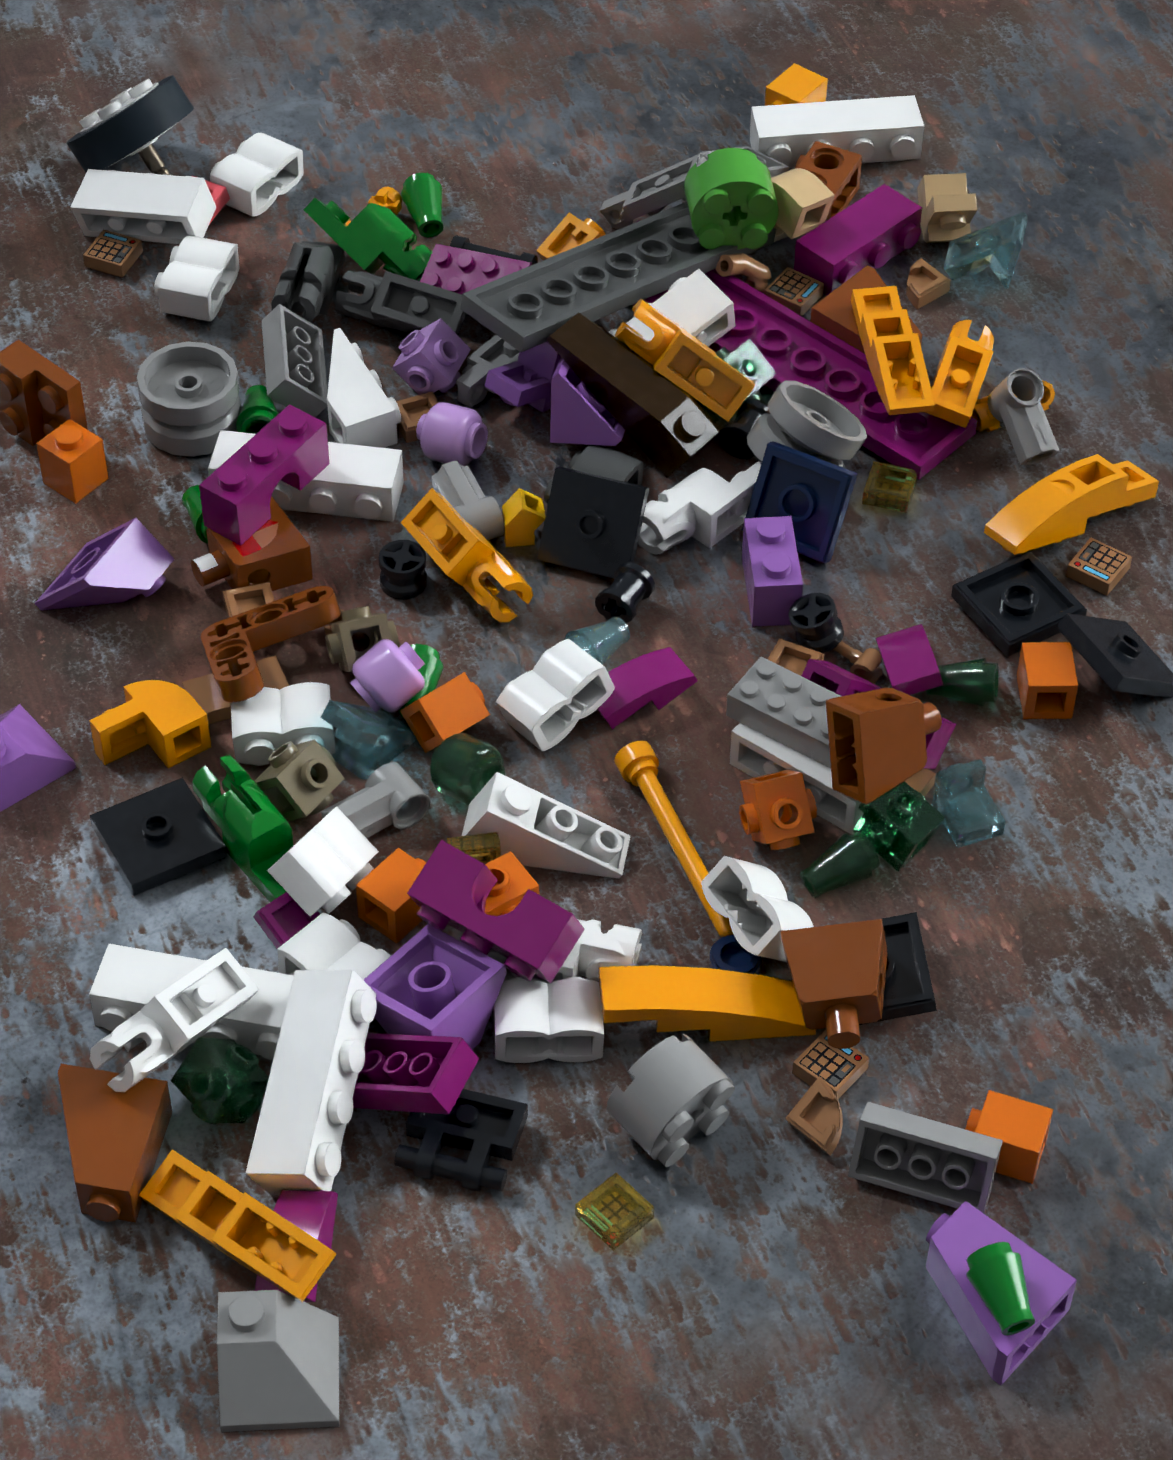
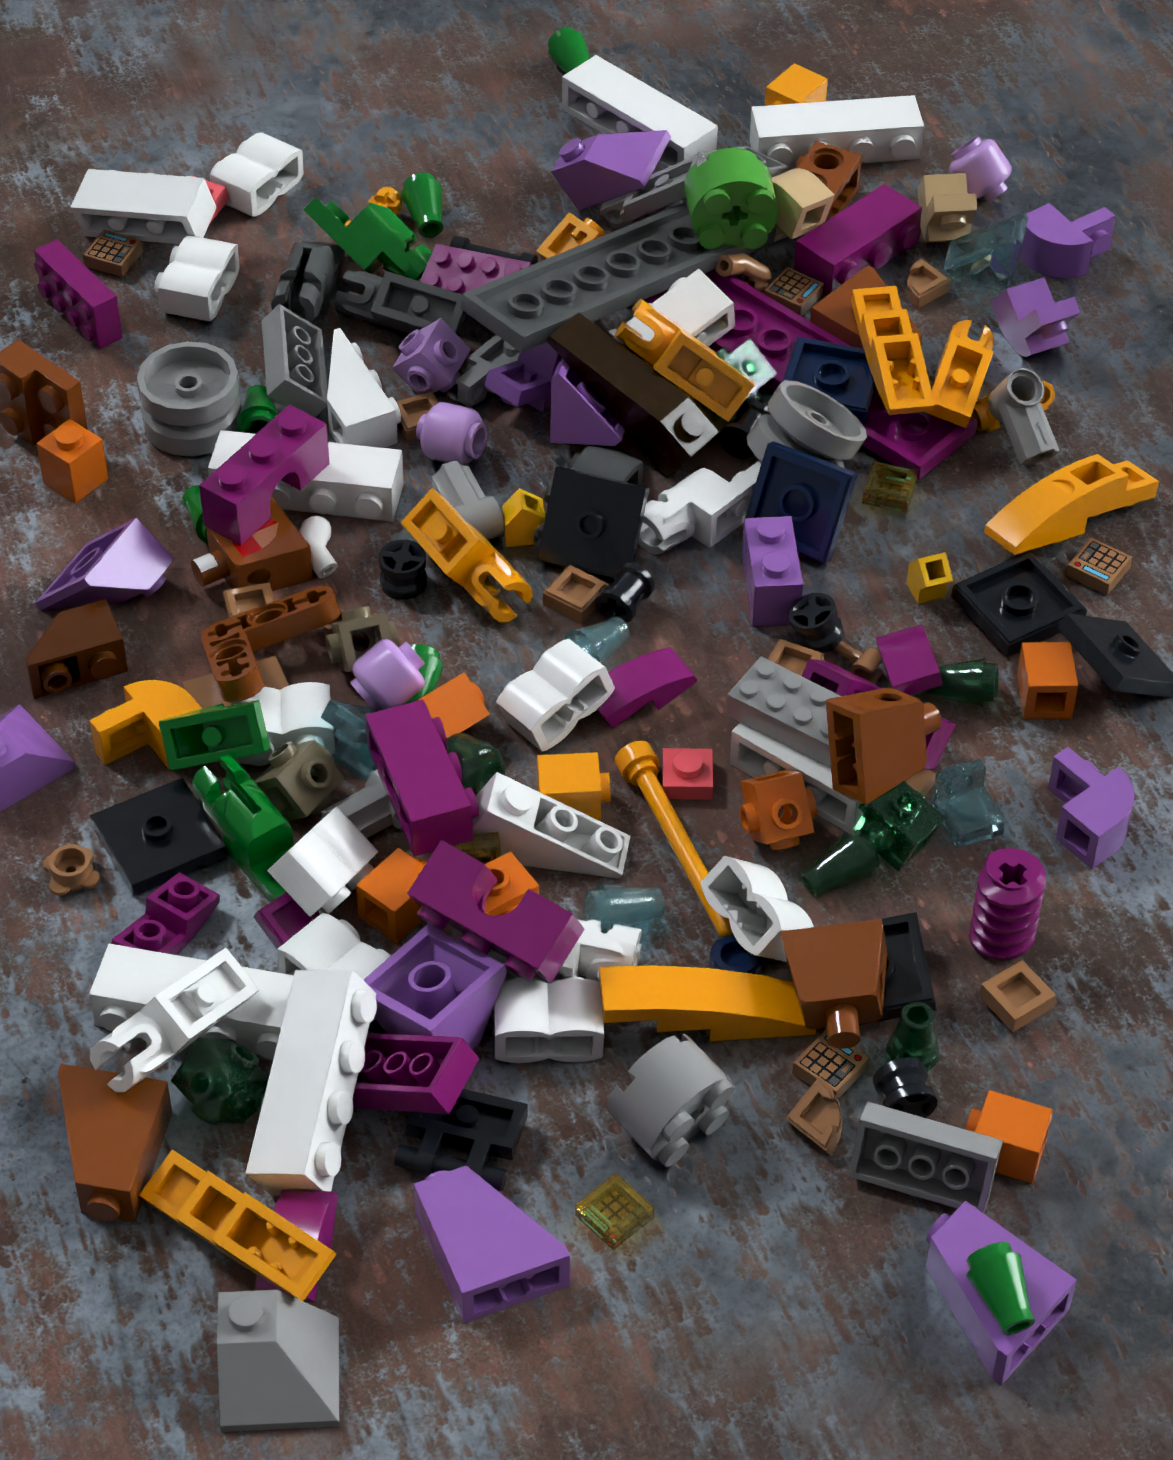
black wheel [67,75,194,175] -> none
none -> reddish brown slope [25,599,128,699]
none -> magenta piece [34,239,123,349]
none -> medium nougat plate [43,844,100,896]
none -> magenta slope [111,872,220,955]
none -> green slope [158,700,271,771]
none -> white arm [299,516,338,579]
none -> magenta brick [365,699,479,857]
none -> medium lavender slope [413,1166,570,1323]
none -> light orange brick [537,752,611,821]
none -> medium nougat tile [543,565,609,624]
none -> green cone [548,27,590,74]
none -> medium lavender slope [551,130,671,211]
none -> white brick [562,55,718,169]
none -> clear light blue cone [584,884,665,934]
none -> coral plate [662,748,713,800]
none -> dark blue tile [782,337,877,424]
none -> black wheel [873,1057,938,1118]
none -> clear green cone [886,1002,940,1072]
none -> yellow piece [906,552,953,604]
none -> lavender head [949,136,1012,202]
none -> magenta piece [968,848,1047,961]
none -> medium nougat plate [979,960,1057,1032]
none -> medium lavender brick [990,277,1081,357]
none -> medium lavender brick [1011,203,1116,278]
none -> medium lavender brick [1048,747,1135,869]

